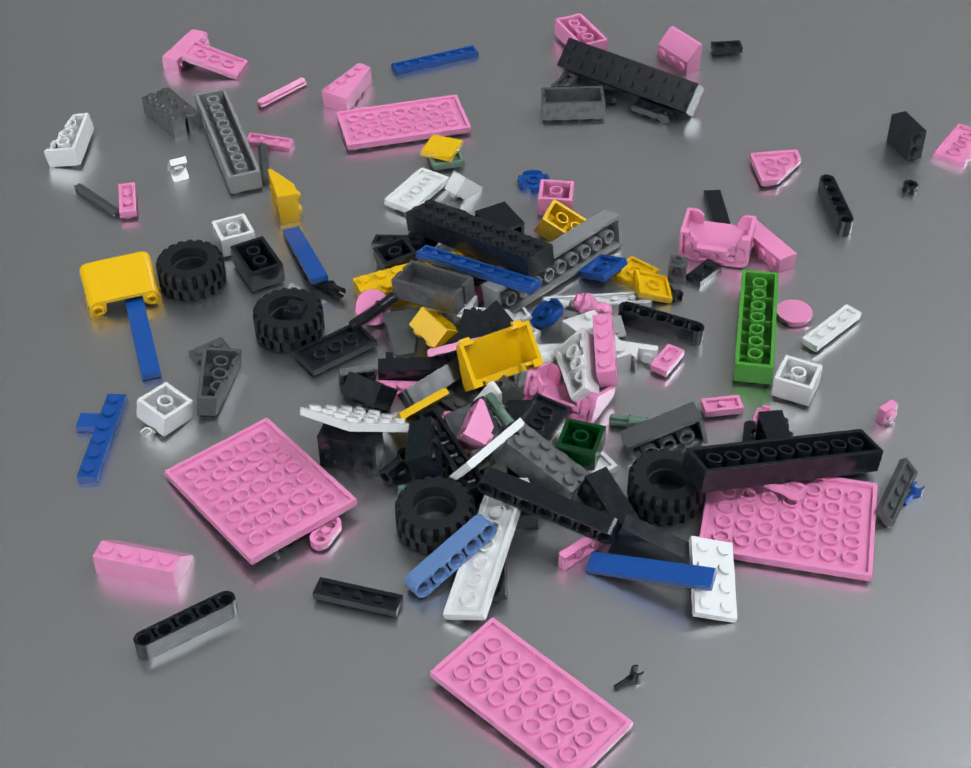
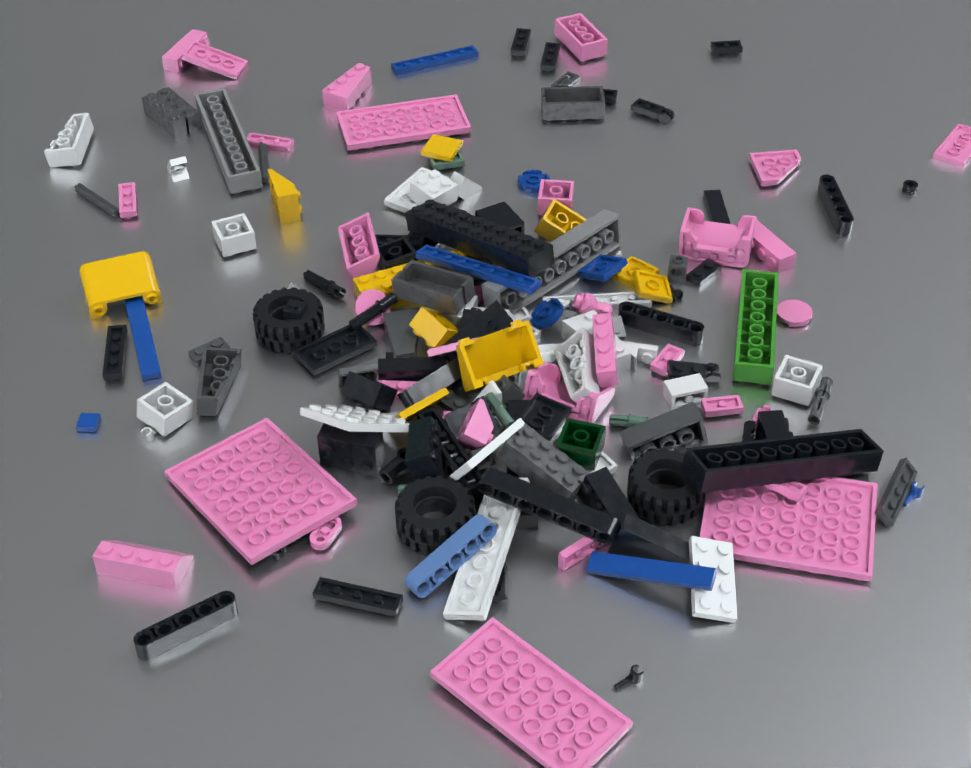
blue plate [77,394,128,483] -> none
black tyre [156,239,226,302] -> none
black brick [230,236,285,291] -> none
bright pink axle [257,77,307,108] -> none
blue tile [282,226,328,284] -> none
black brick [557,38,704,117] -> none
bright pink slope [657,26,702,76] -> none
white plate [801,304,862,352] -> none
bright pink plate [876,399,898,426] -> none
black brick [887,111,927,161] -> none
none -> black plate [102,325,128,380]
none -> bright pink slope [338,212,380,278]
none -> white brick [410,169,458,206]
none -> black plate [511,28,531,57]
none -> black plate [540,42,560,72]
none -> white brick [662,373,709,410]
none -> black hinge [667,360,721,383]
none -> dark grey pin [808,377,833,425]

